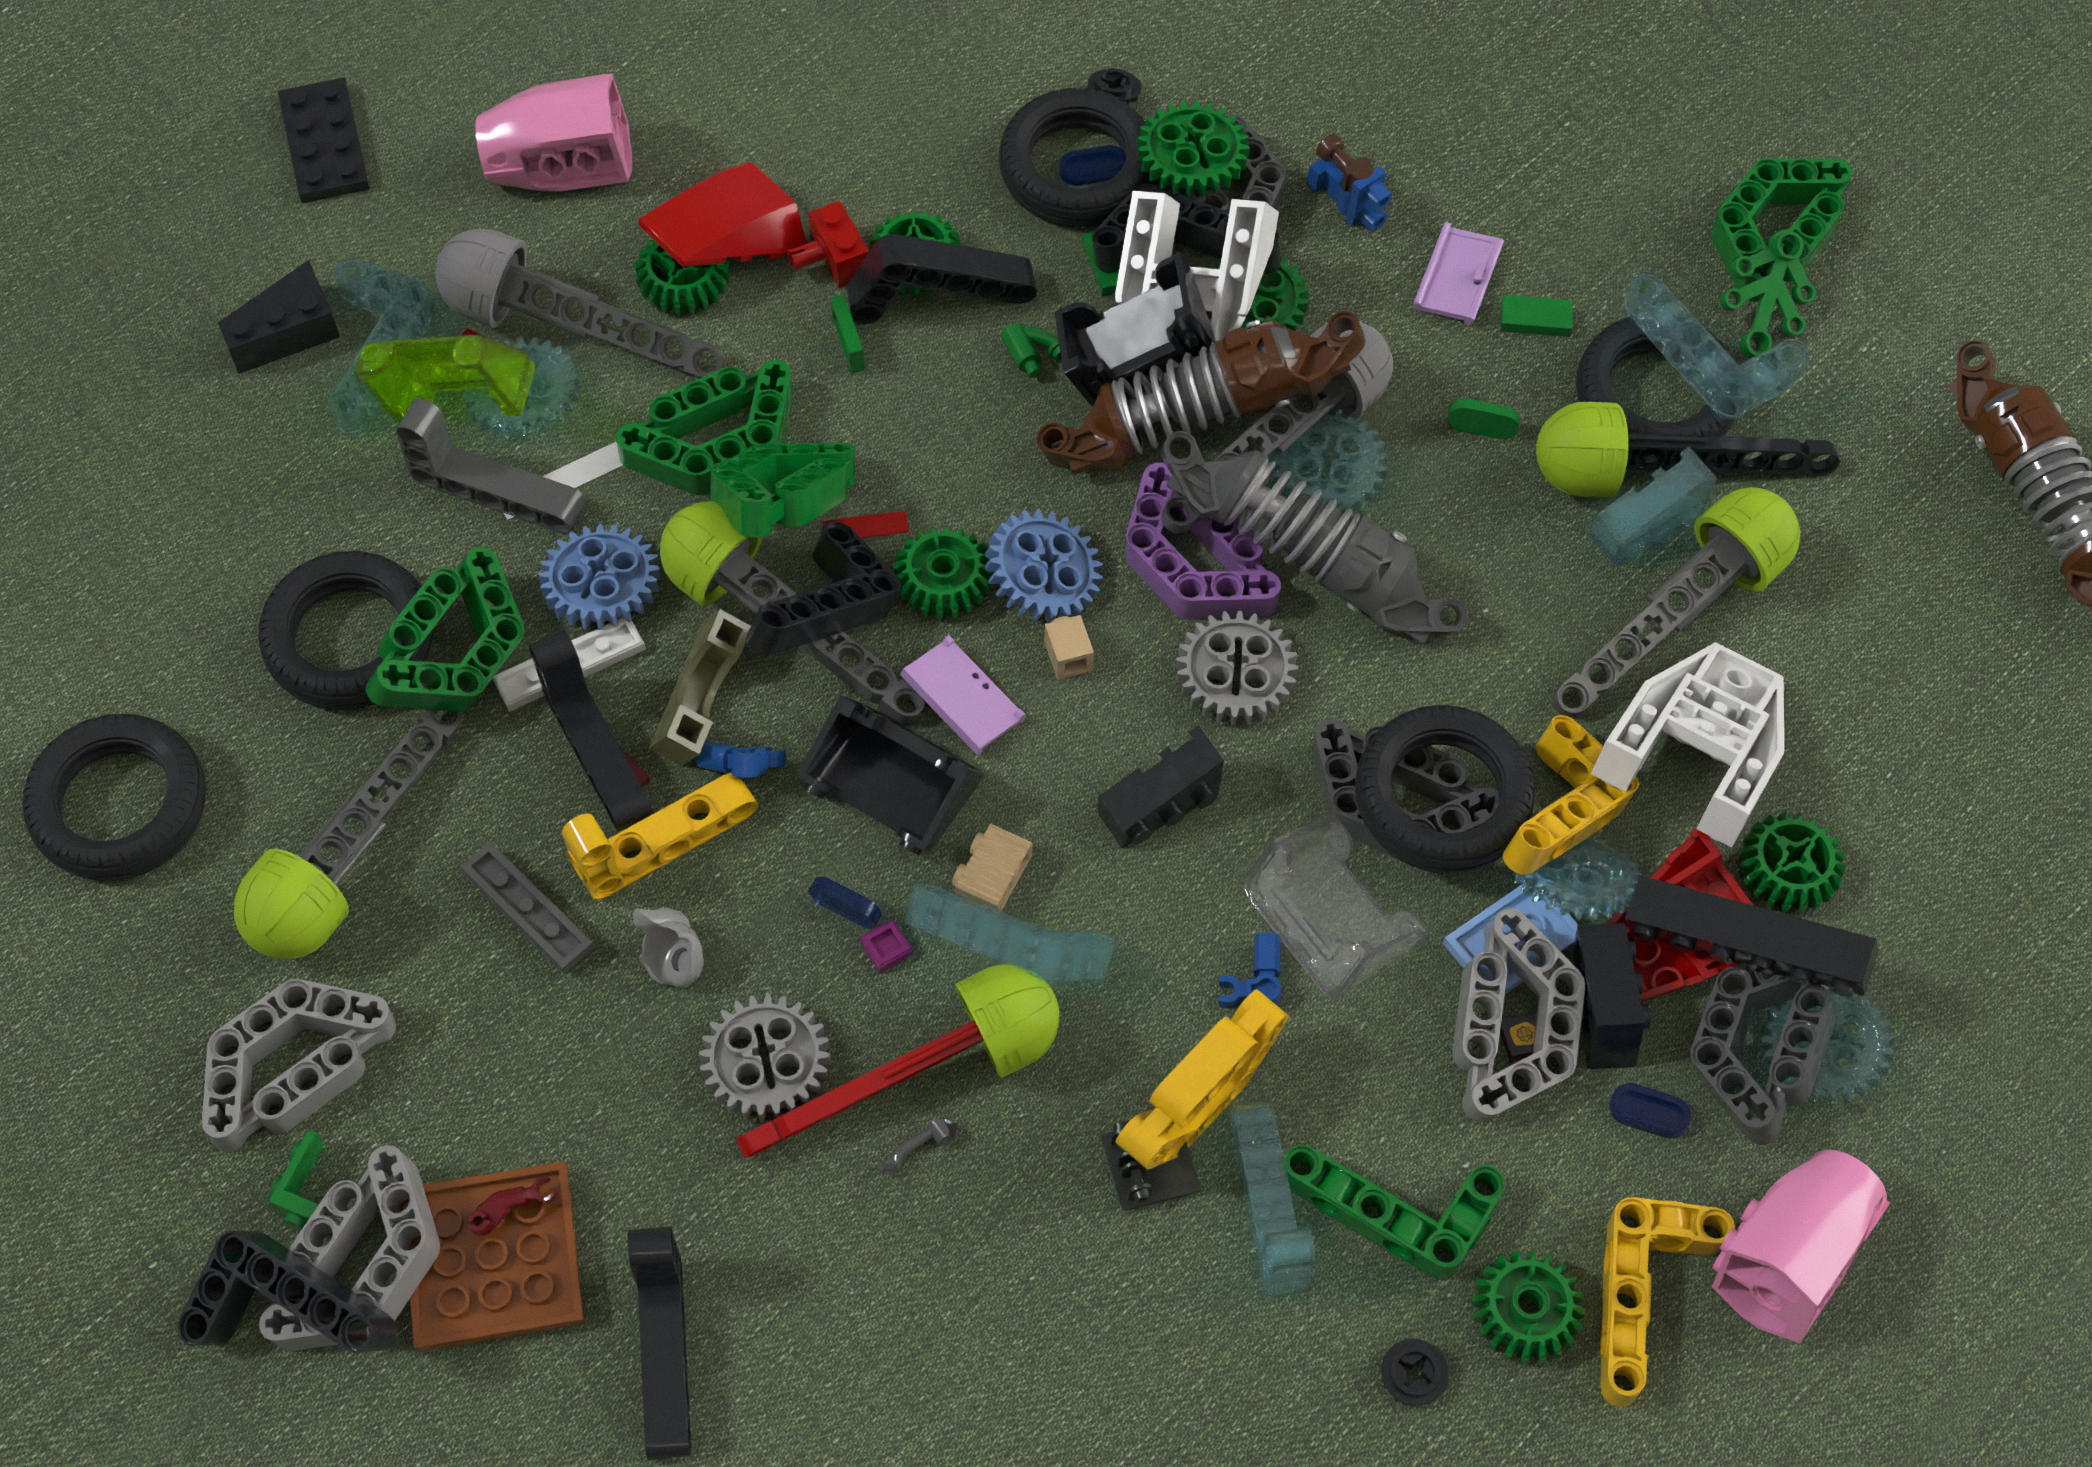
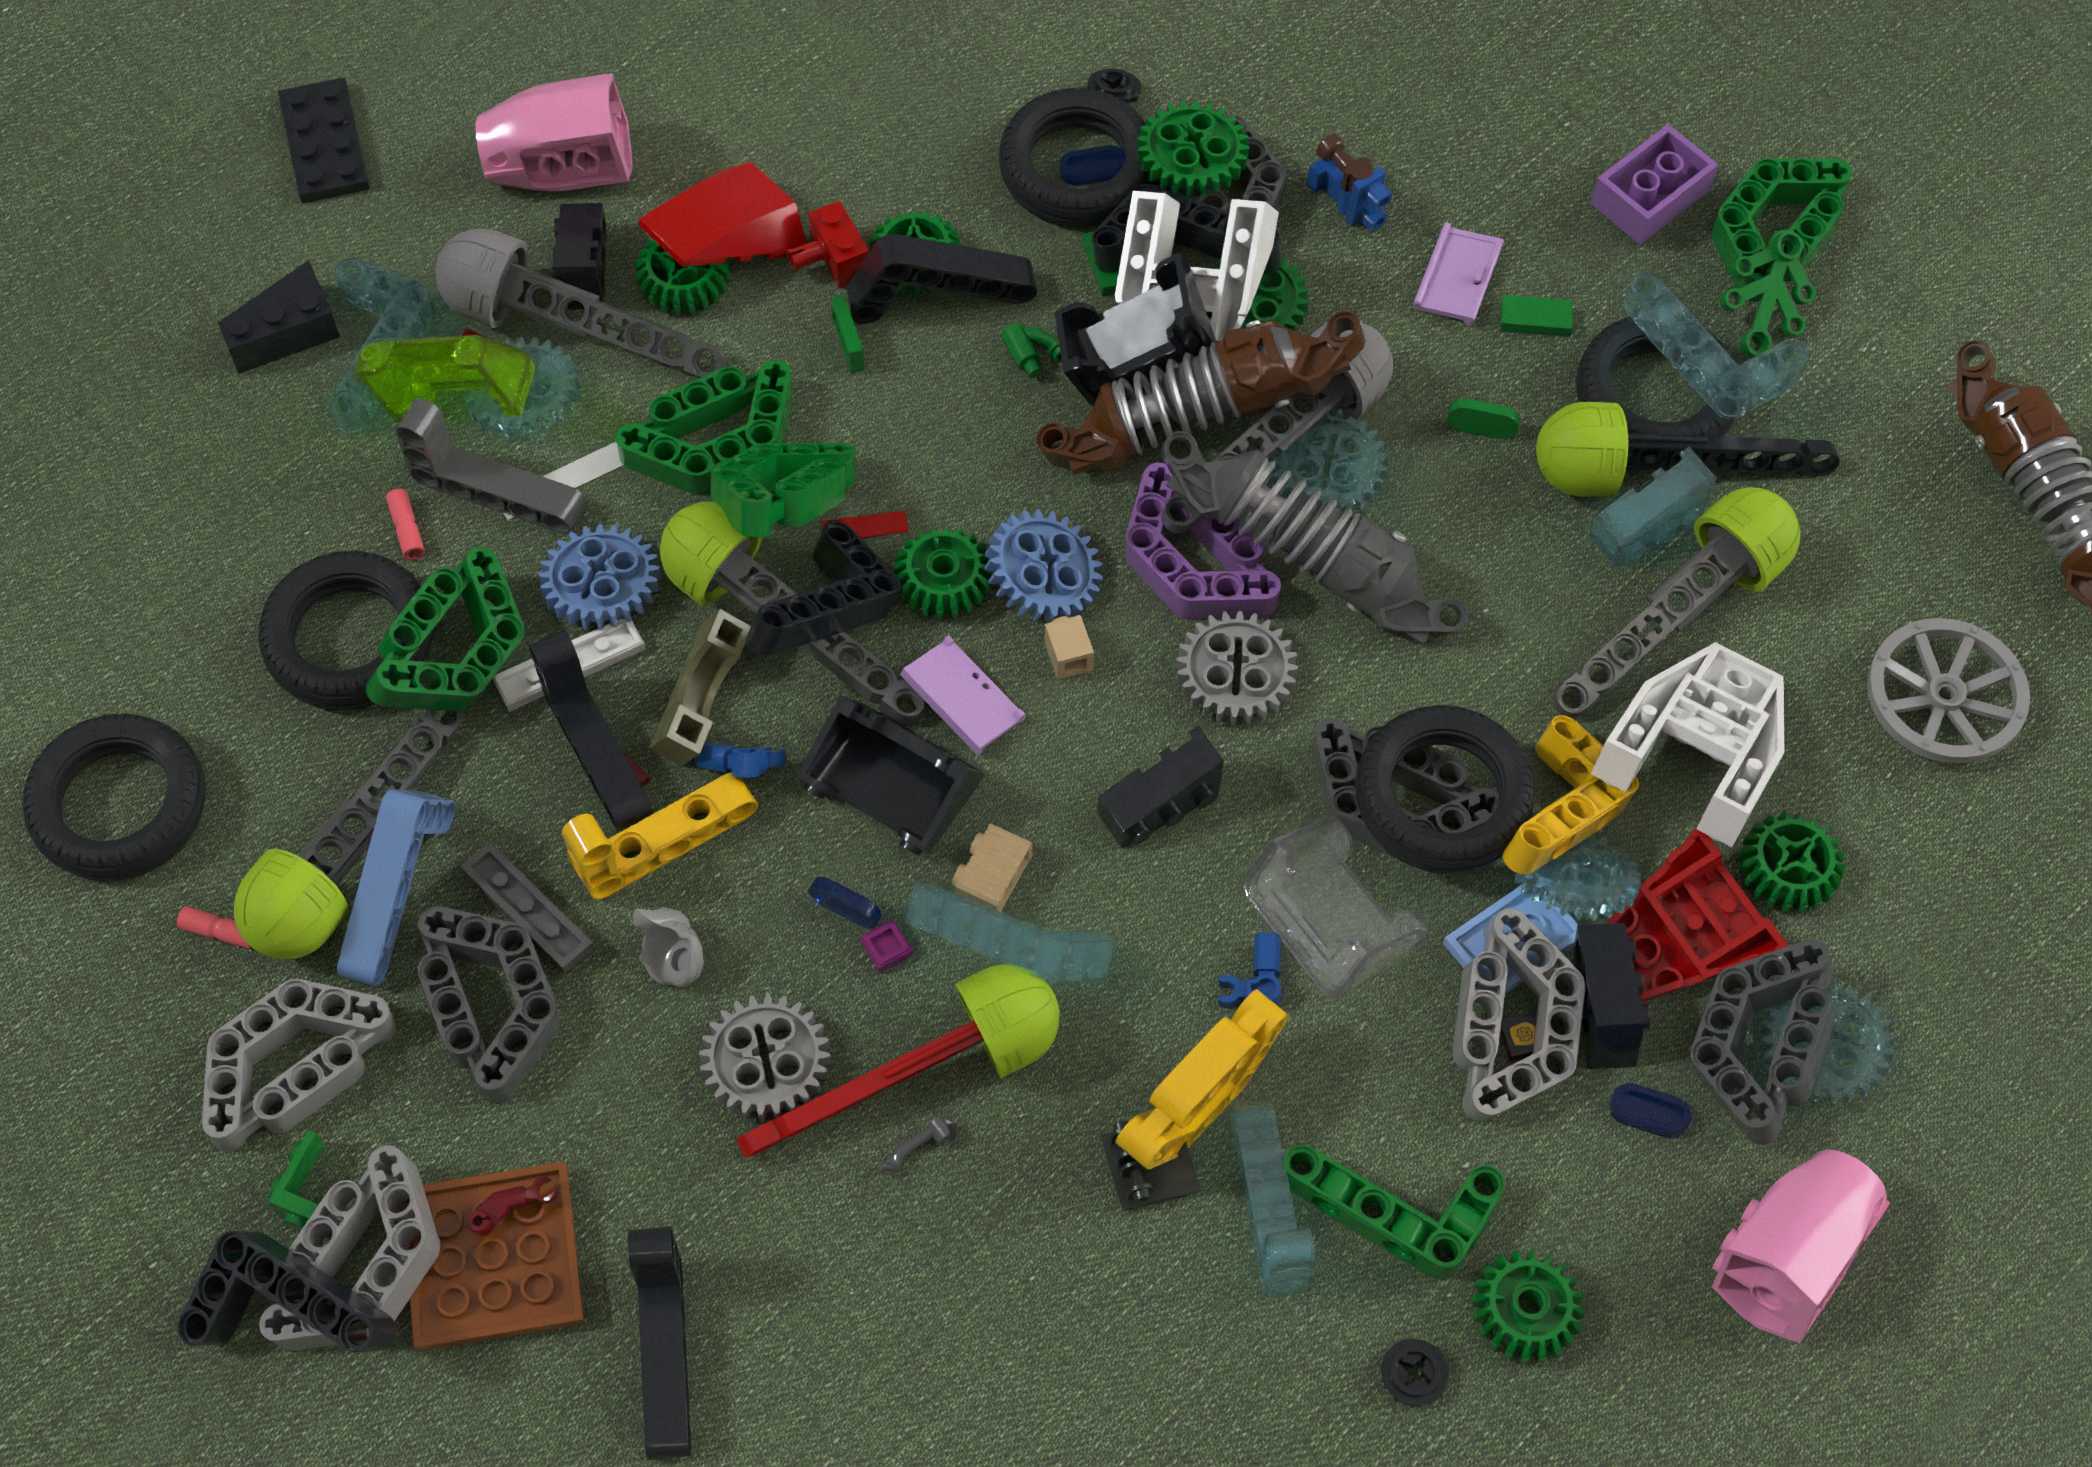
yellow beam [1600,1197,1735,1407] -> none
black brick [1625,875,1879,997] -> none
none -> coral piece [177,906,253,950]
none -> medium blue beam [337,789,455,987]
none -> coral piece [386,489,425,561]
none -> dark grey piece [417,906,561,1104]
none -> black wedge [552,203,607,310]
none -> medium lavender brick [1590,124,1719,245]
none -> light grey wheel [1867,618,2030,763]

